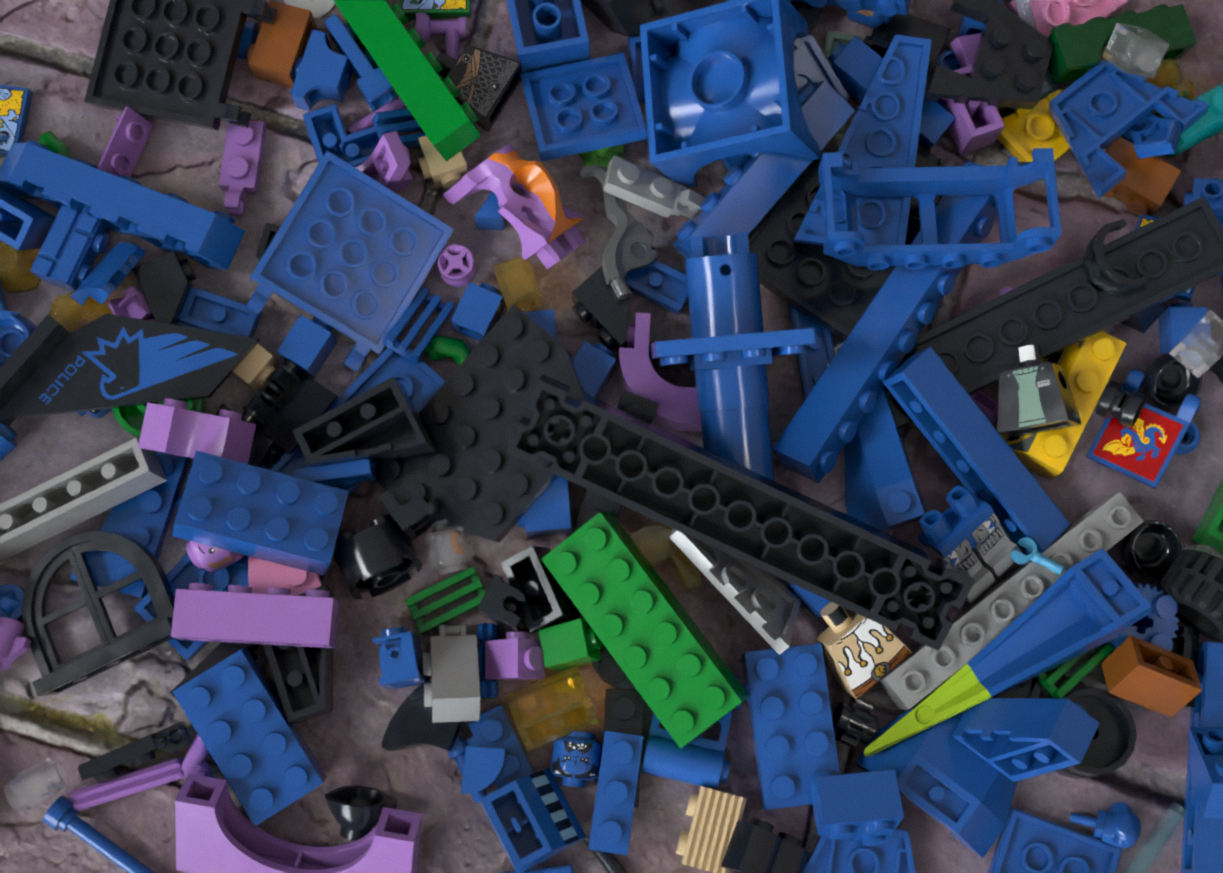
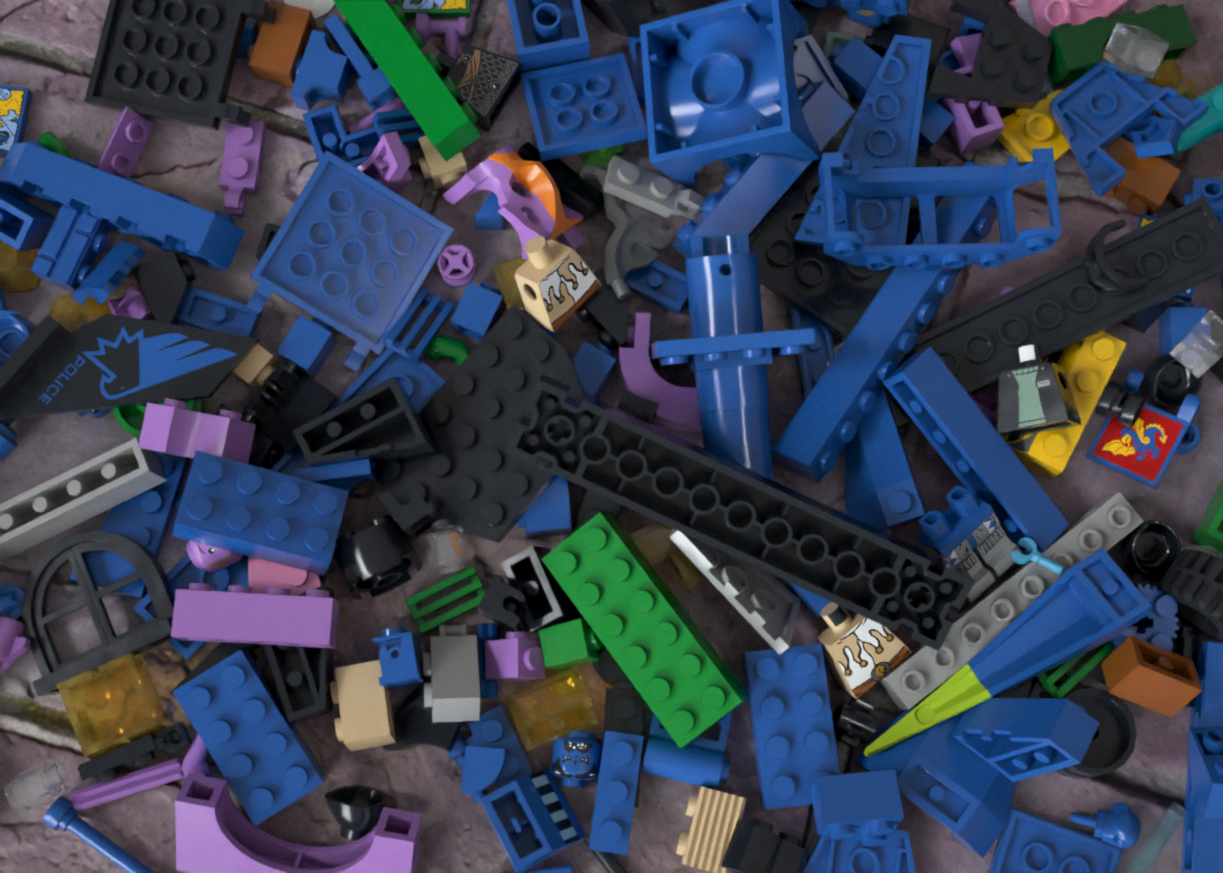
none -> clear yellow piece [57,652,170,758]
none -> tan brick [330,660,396,752]
none -> tan torso [515,236,601,332]
none -> black hinge [517,142,605,221]

